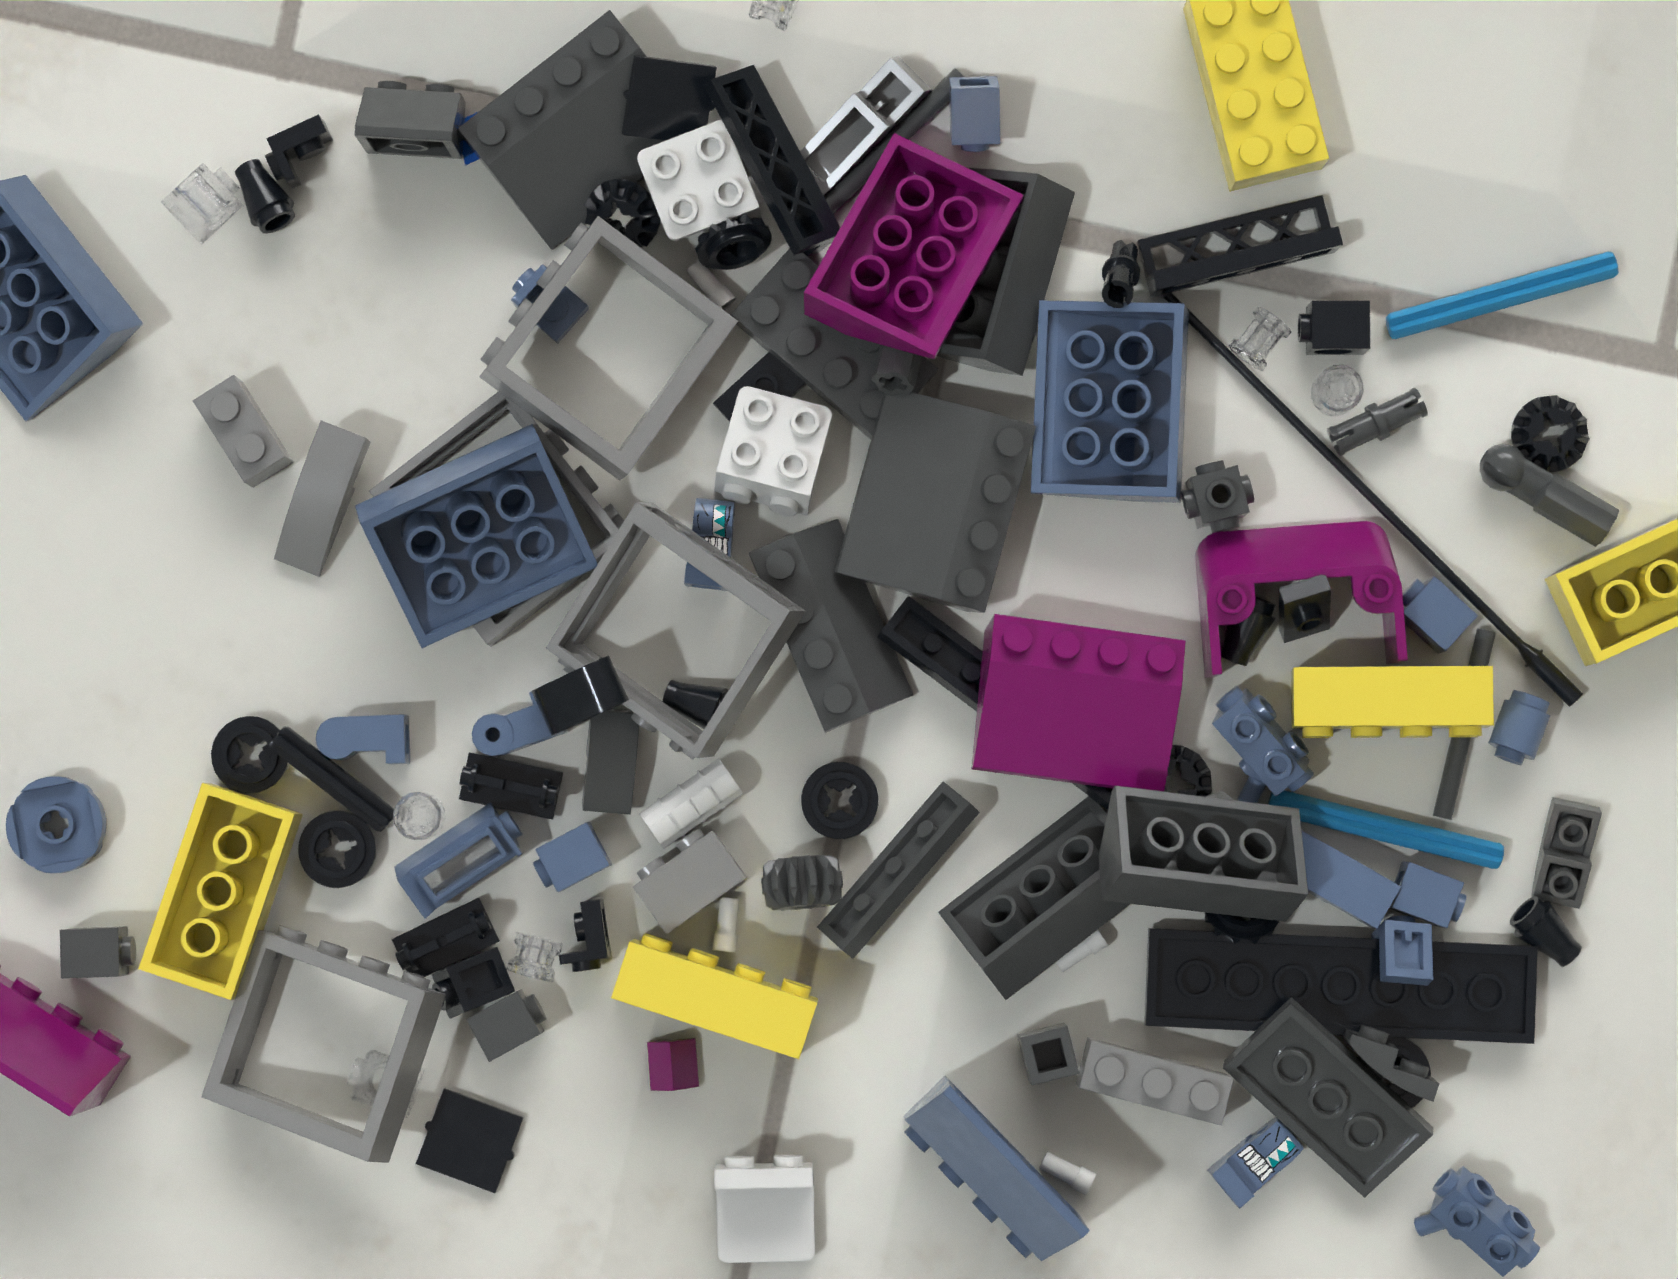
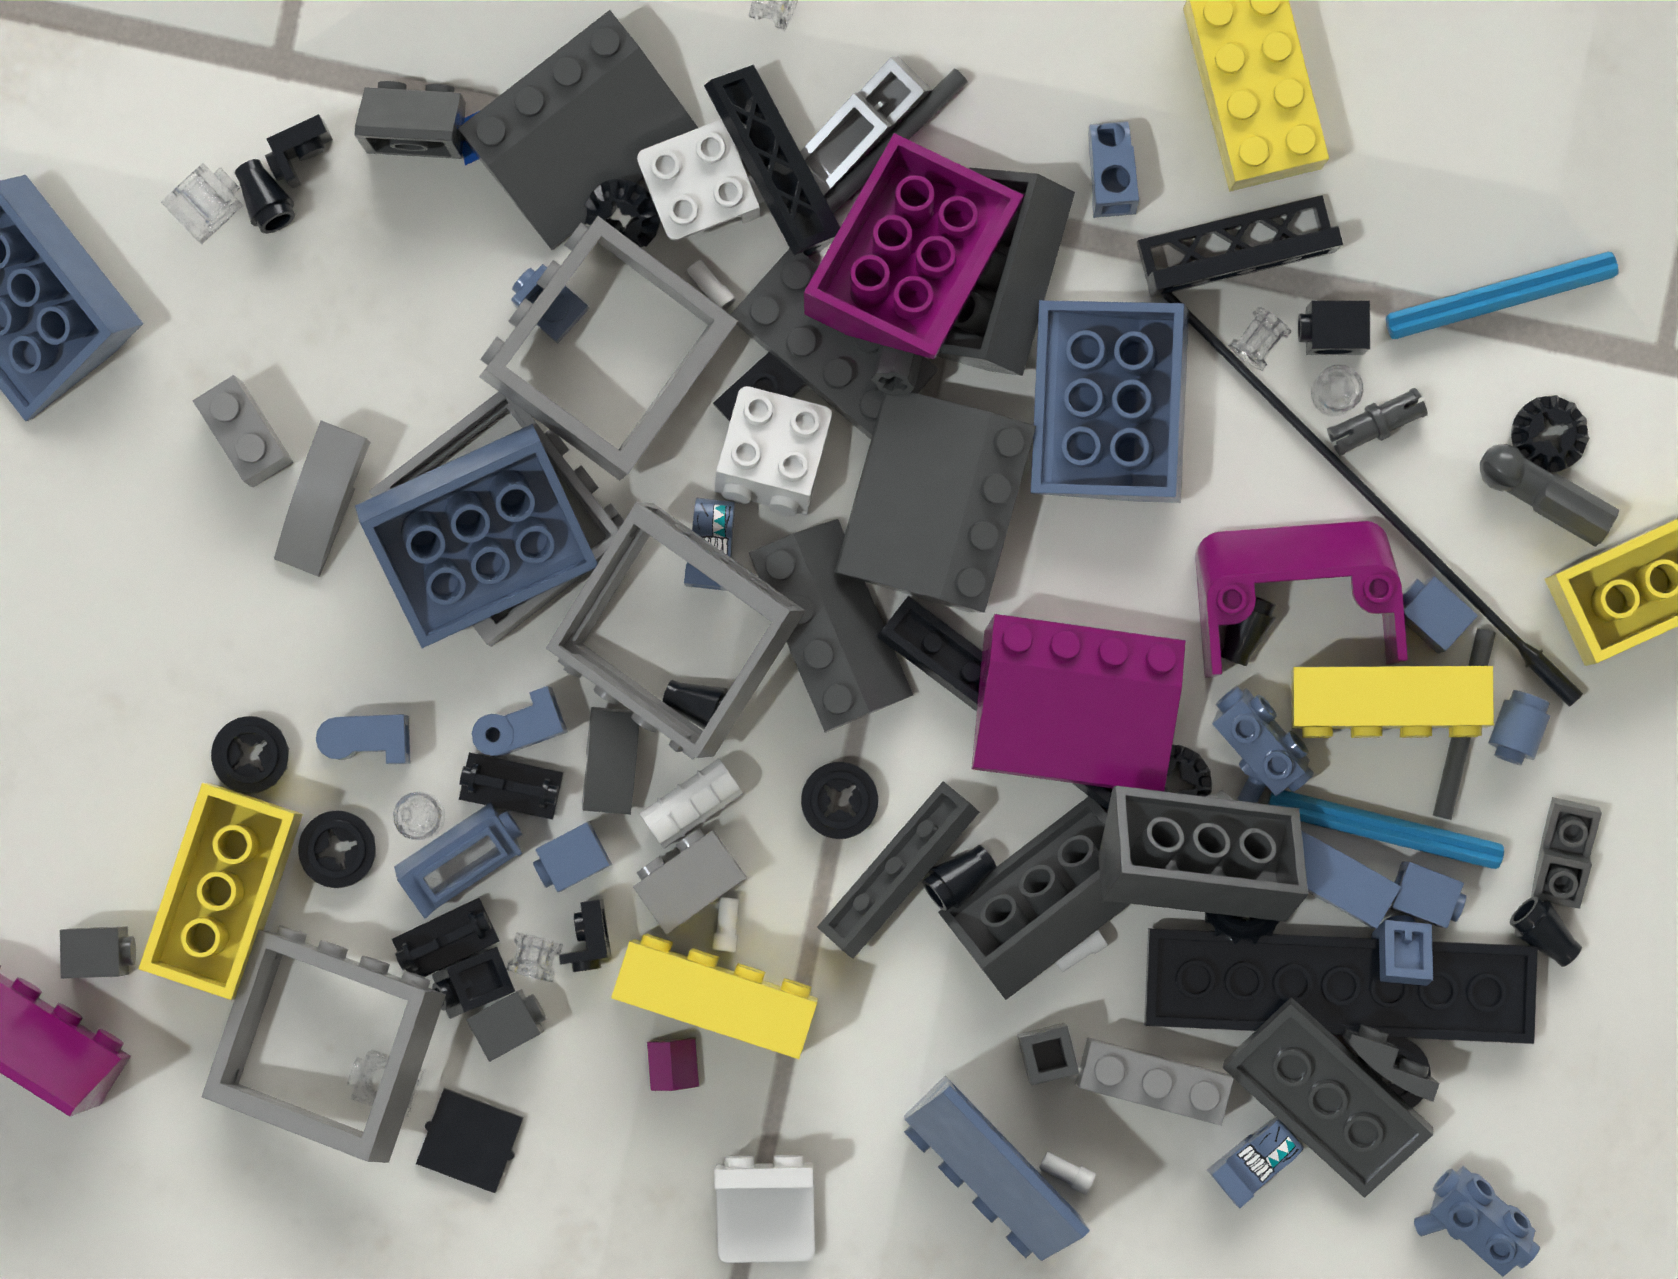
sand blue plate [6,776,106,873] -> none
black axle [270,726,396,832] -> none
black beam [531,655,629,736] -> none
black piece [622,55,717,140] -> none
black gear [695,214,772,270] -> none
dark grey gear [761,855,843,911] -> none
sand blue brick [949,76,1000,152] -> none
black axle [1102,240,1140,308] -> none
dark grey brick [1181,460,1254,533] -> none
black plate [1279,574,1331,643] -> none
none -> black cone [922,845,996,912]
none -> sand blue leg [1088,121,1139,218]

